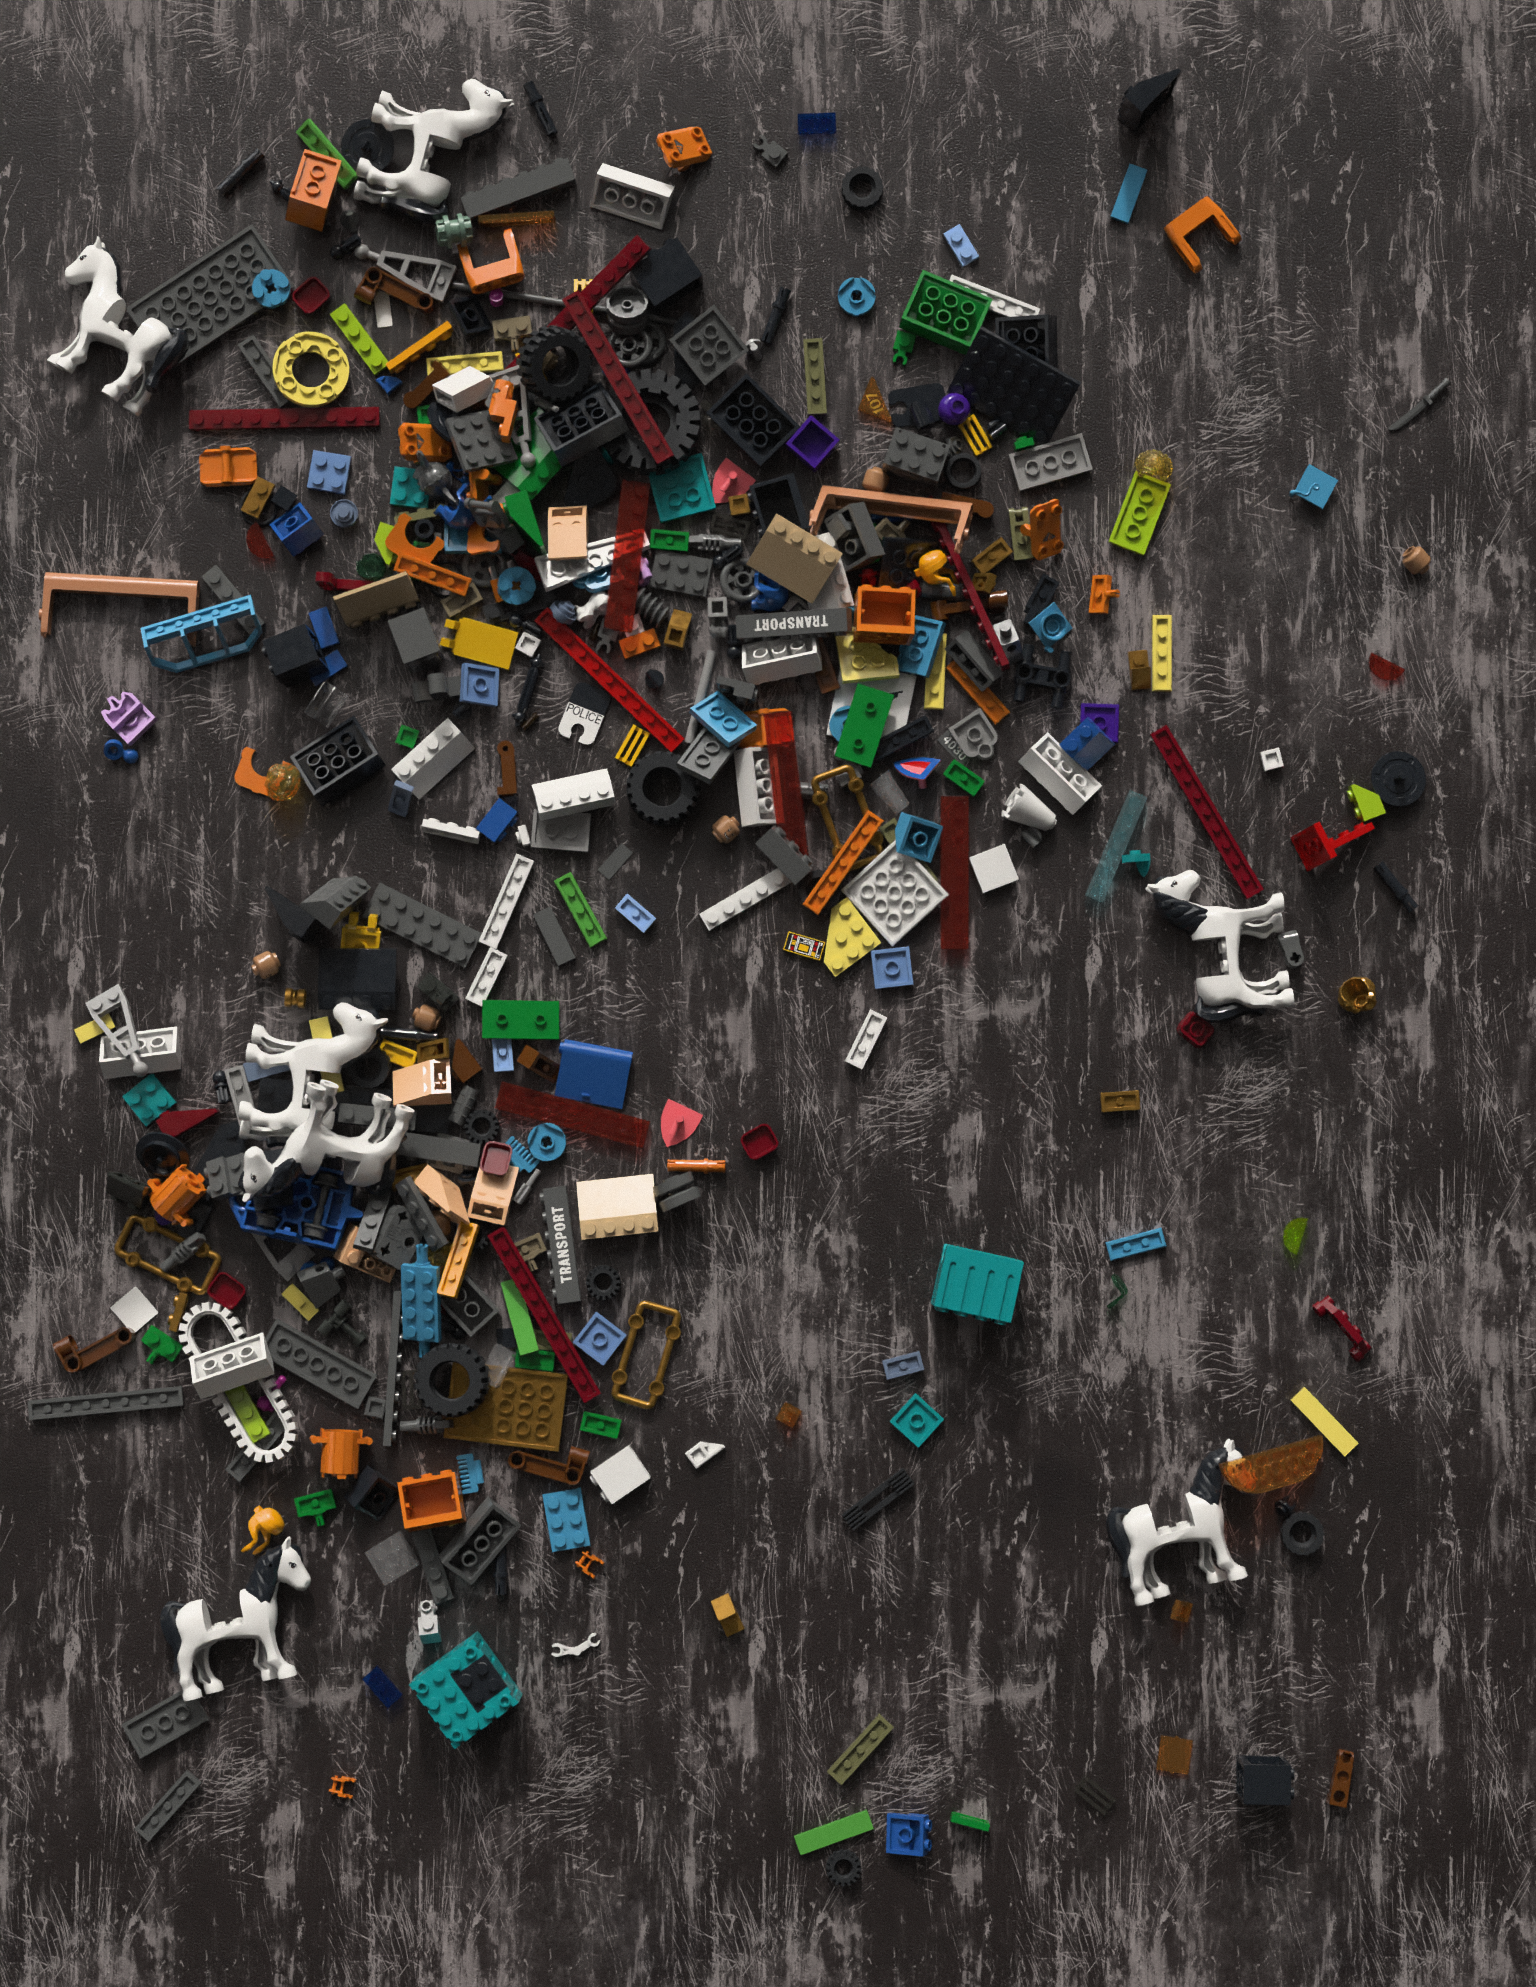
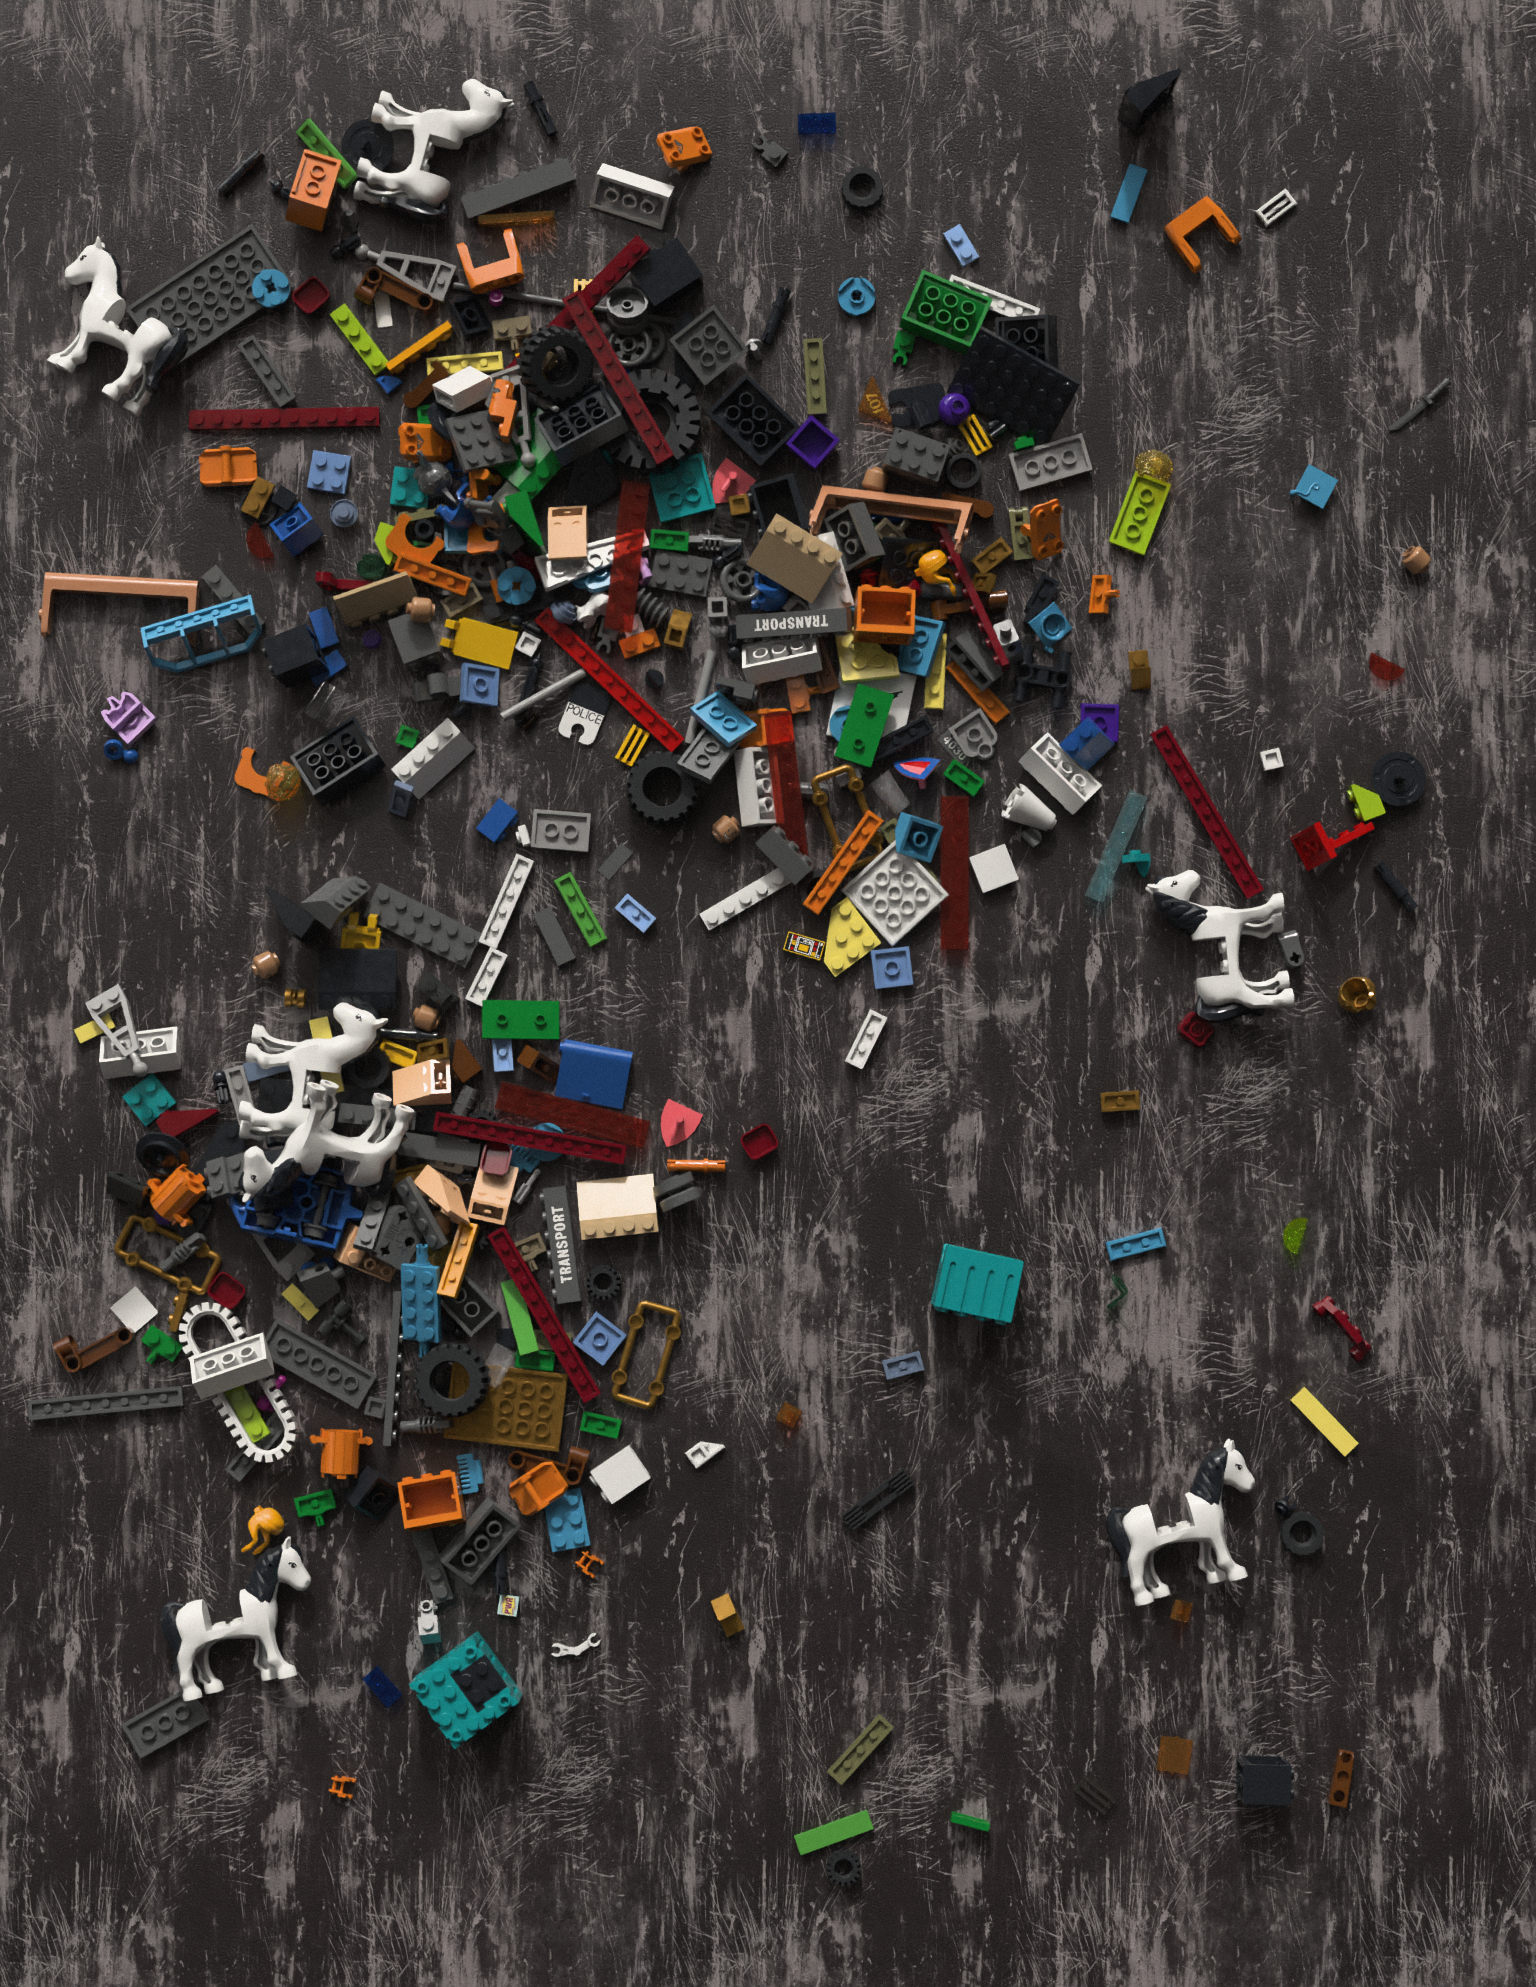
dark grey plate [134,1769,202,1842] -> none
light yellow plate [272,332,349,407] -> none
clear brick [365,1530,420,1586] -> none
white plate [422,818,480,844] -> none
sand green piece [435,213,473,250] -> none
reddish brown leg [497,740,518,797] -> none
white slope [532,769,615,821] -> none
dark grey tile [826,514,851,541] -> none
blue plate [886,1813,932,1857] -> none
teal plate [890,1393,944,1448] -> none
light yellow tile [1152,615,1172,692] -> none
clear orange plate [1219,1435,1323,1494] -> none
none -> dark purple plate [362,630,382,649]
none -> medium nougat head [406,597,435,623]
none -> dark red plate [433,1112,627,1164]
none -> tile [497,1595,520,1617]
none -> light grey piece [500,668,587,722]
none -> orange shield [509,1462,568,1516]
none -> orange plate [785,674,821,714]
none -> white tile [1255,188,1297,228]

